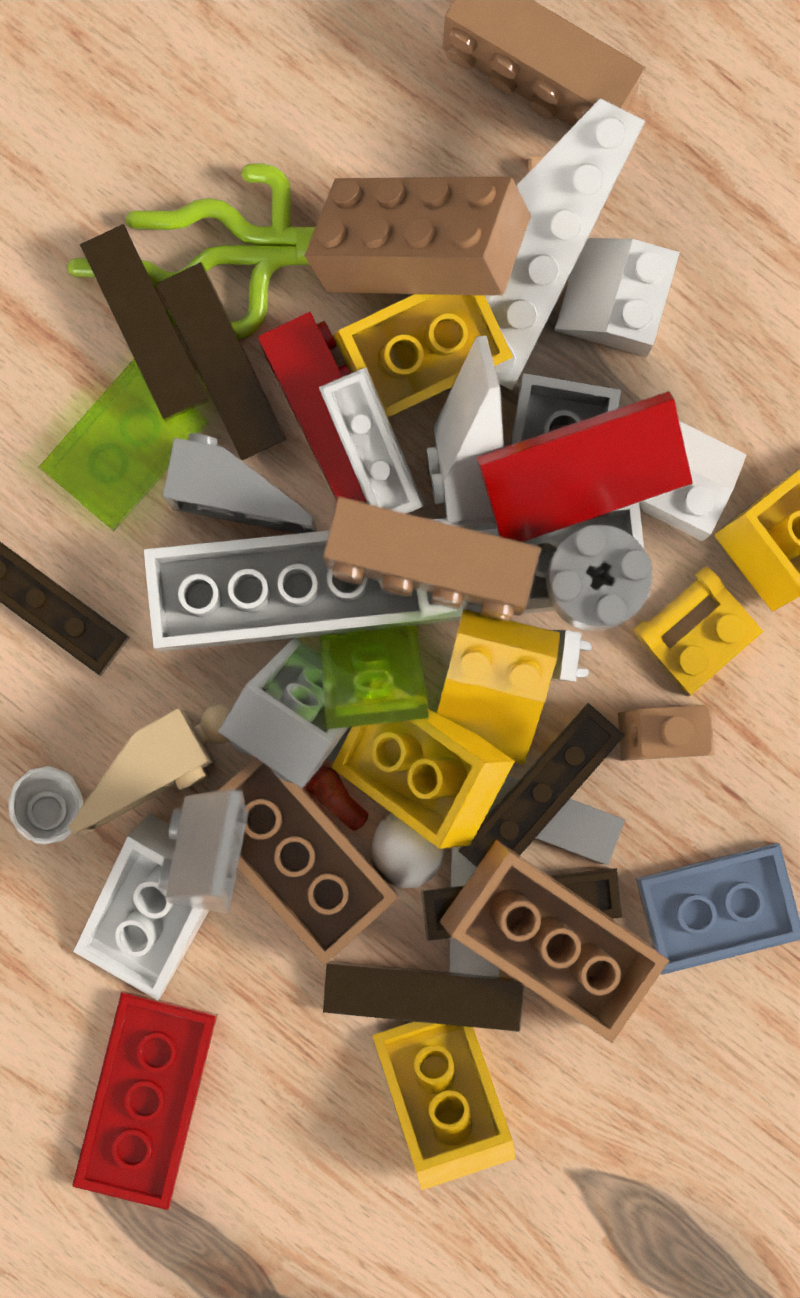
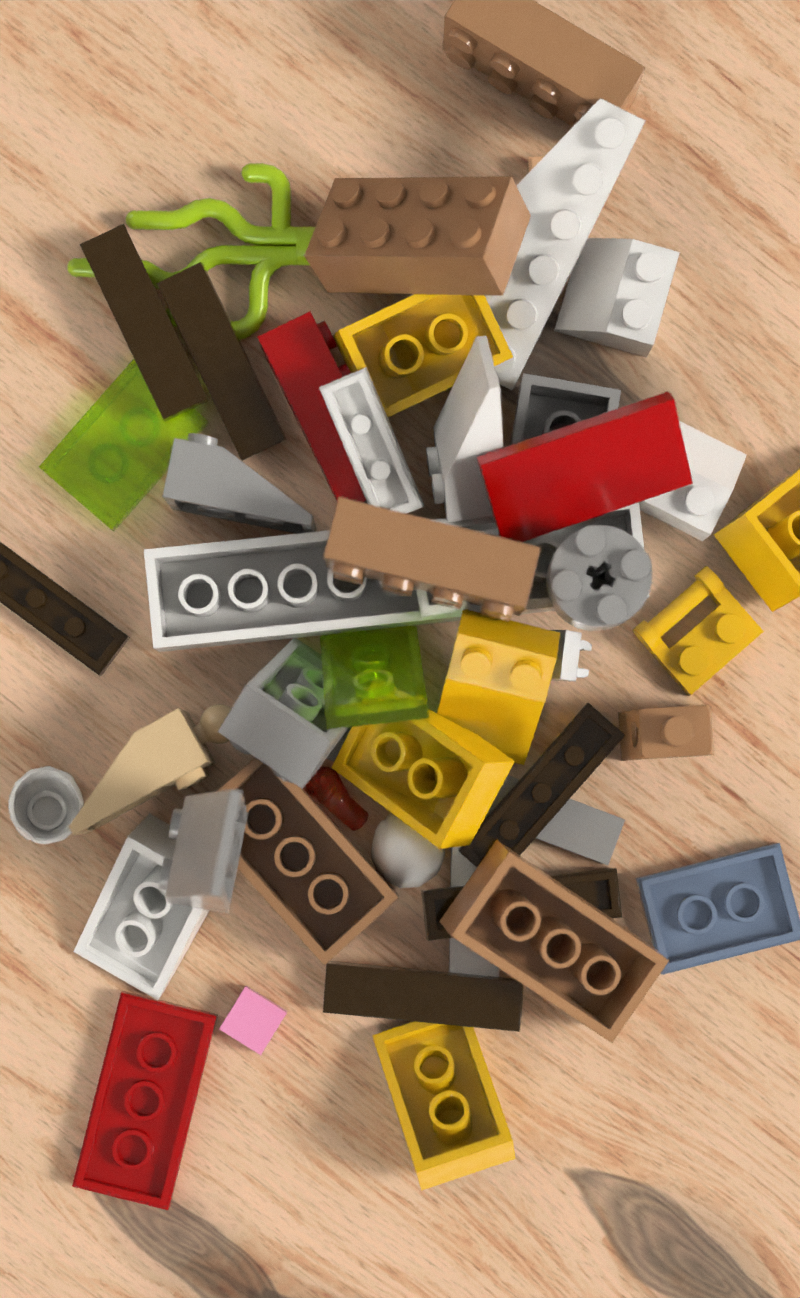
none -> bright pink tile [219,986,288,1055]

